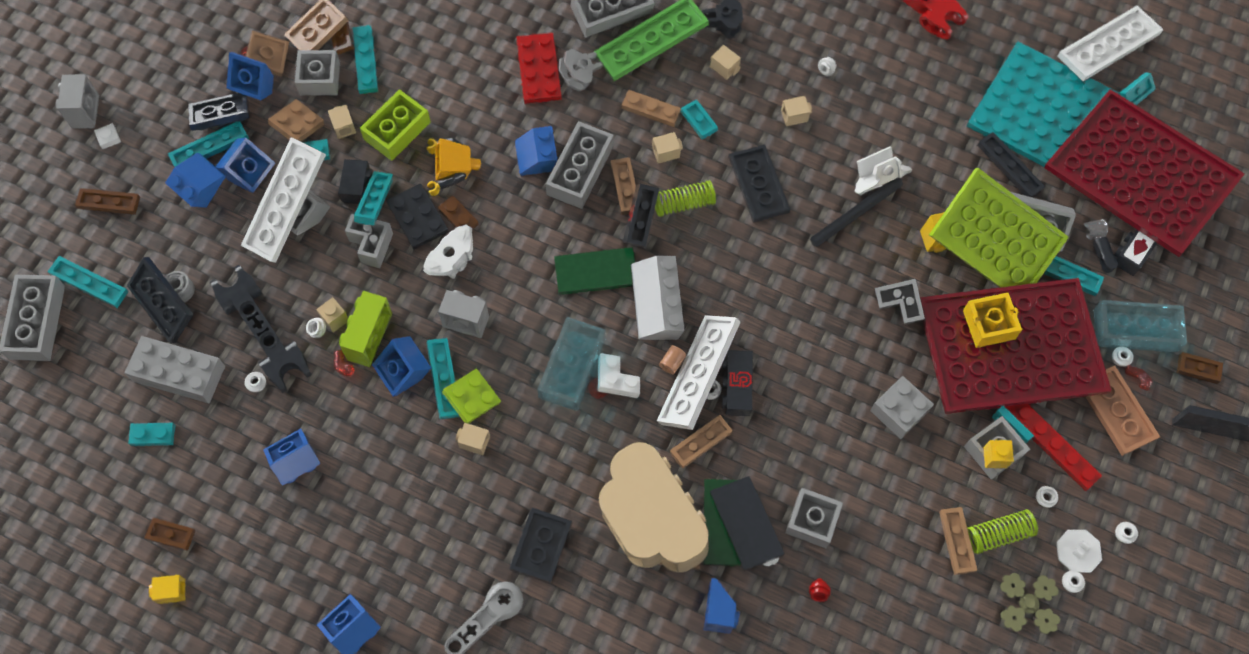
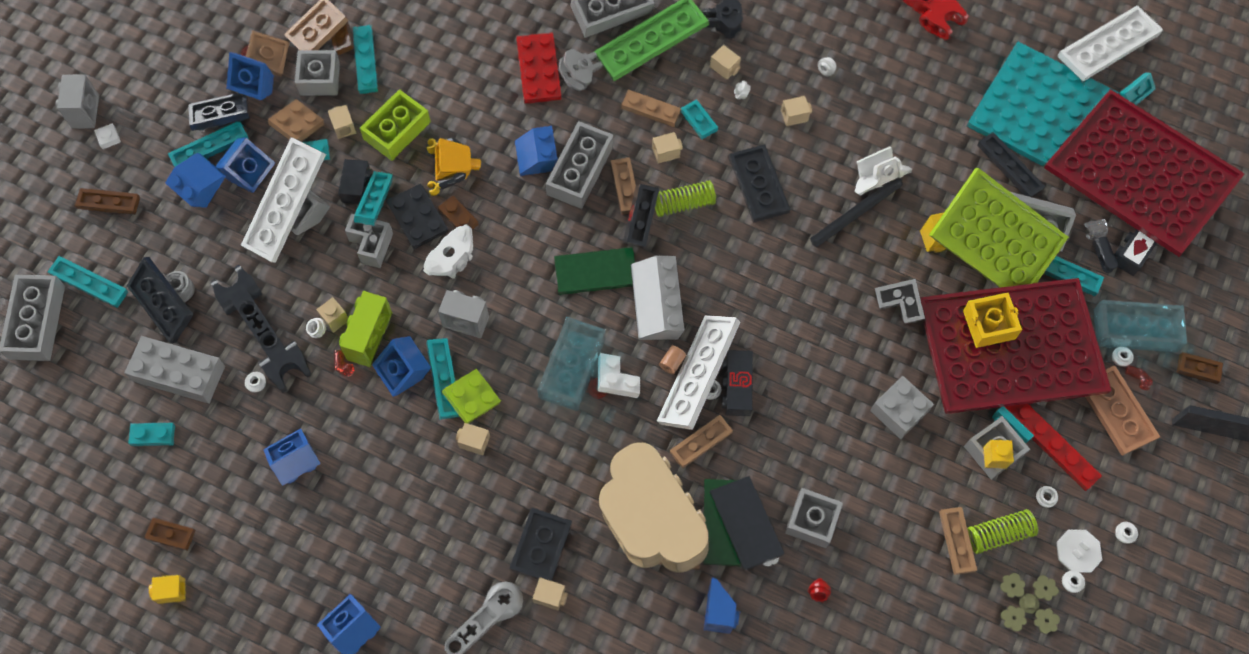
none -> tan brick [533,578,568,611]
none -> white plate [734,81,750,99]

